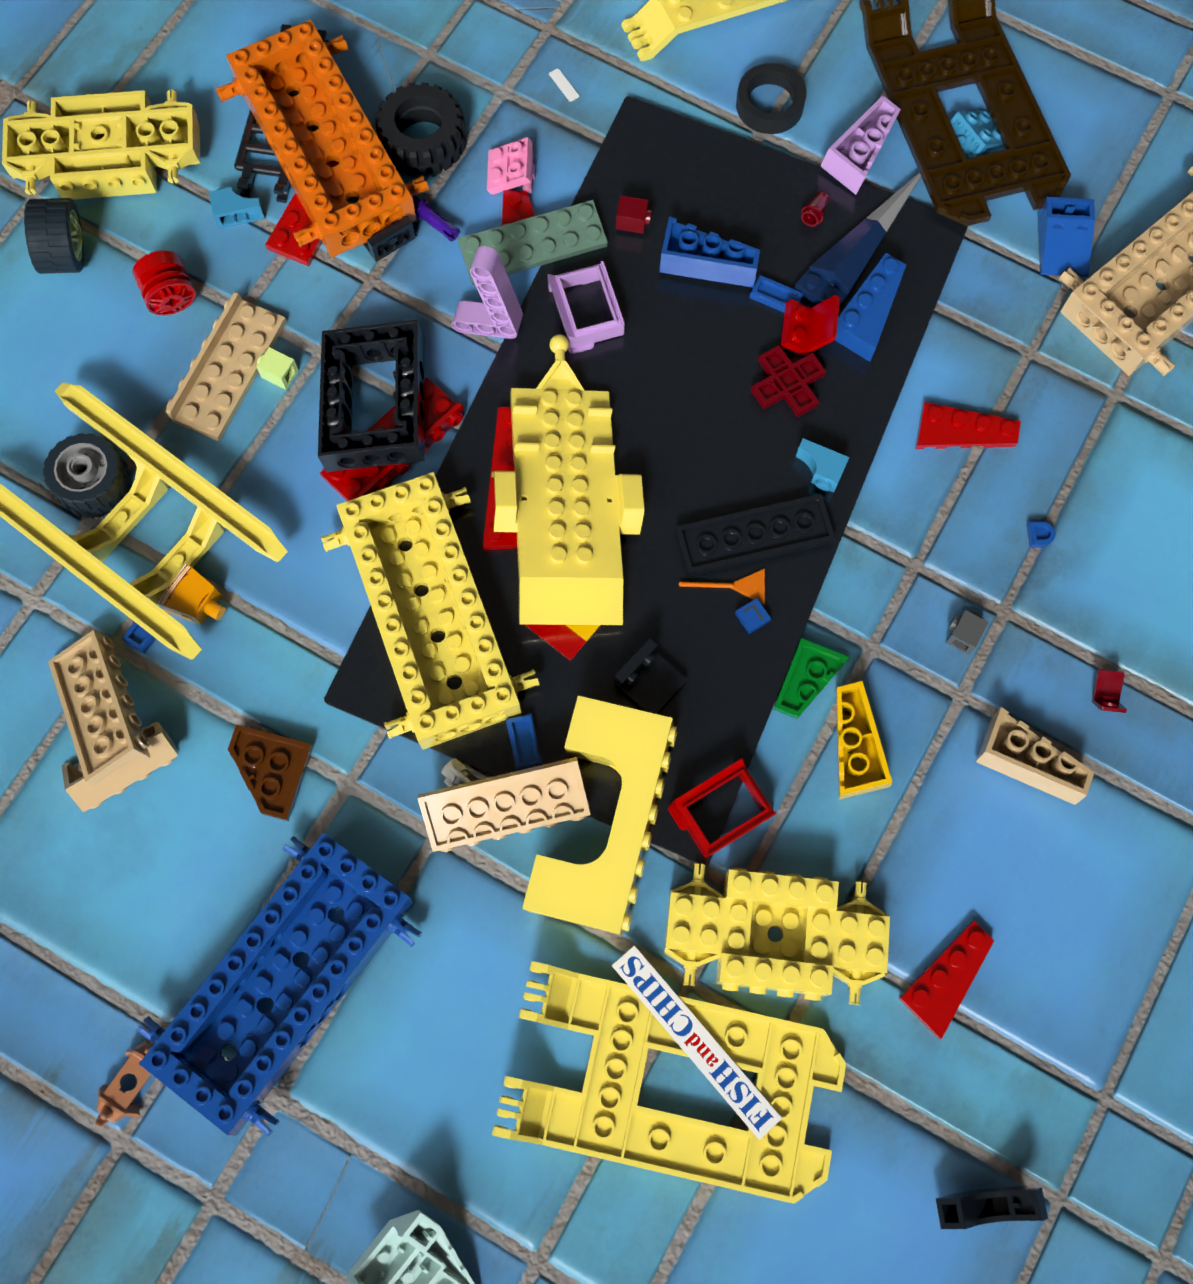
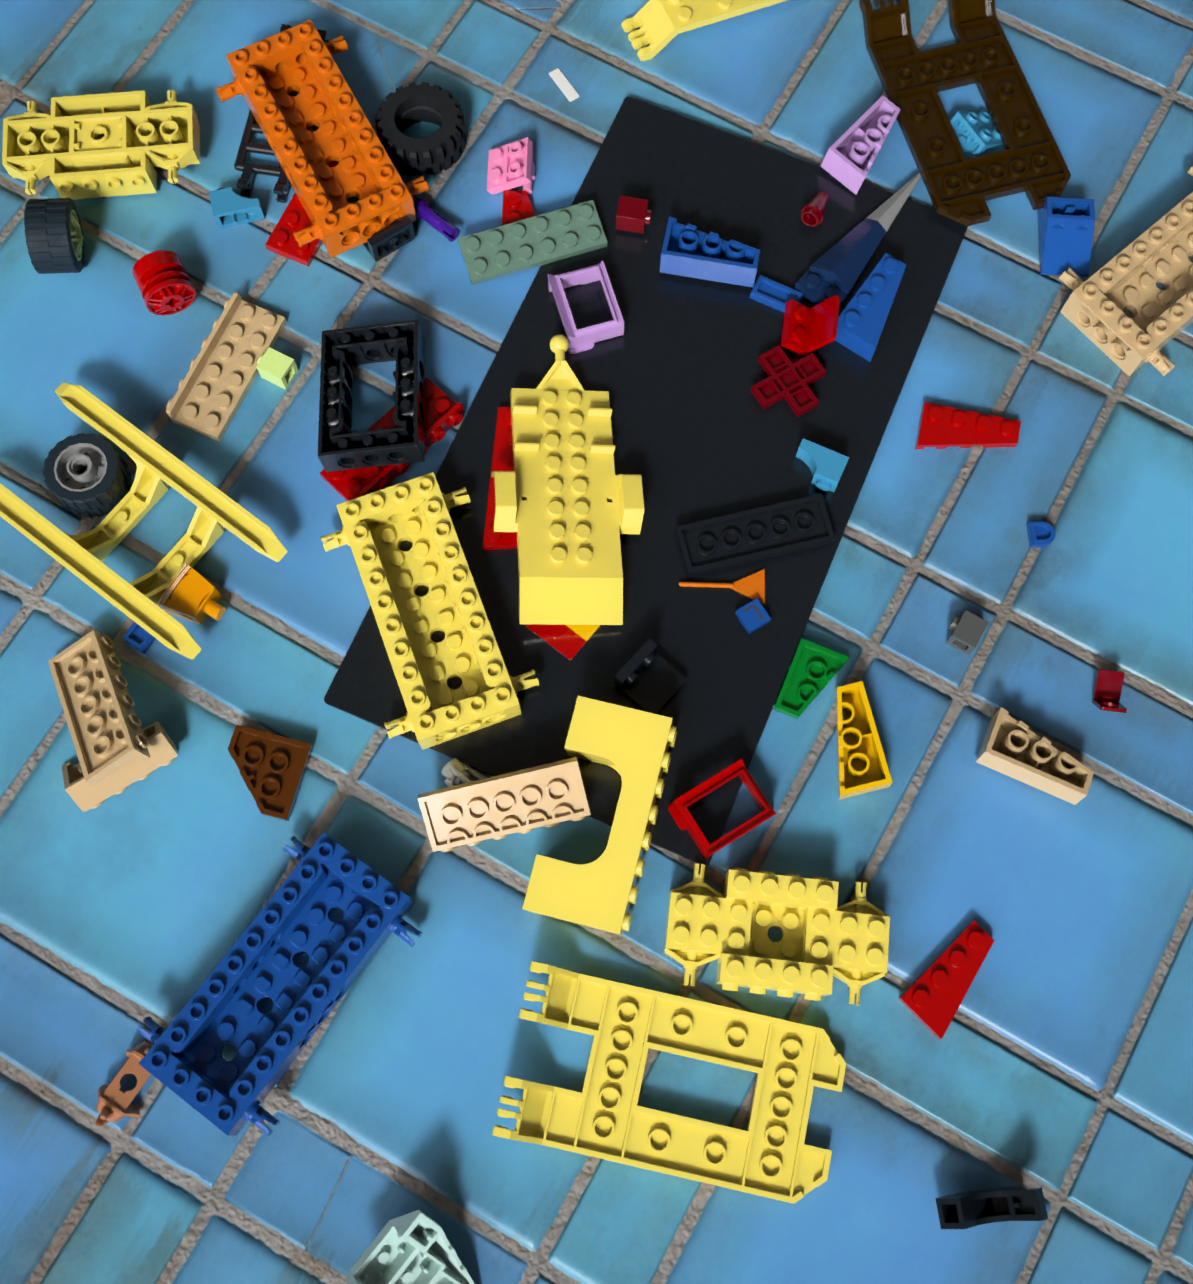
lavender beam [451,246,523,339] -> none
blue tile [506,714,542,771] -> none
white sticker [612,946,782,1140] -> none
black tyre [736,63,807,134] -> none

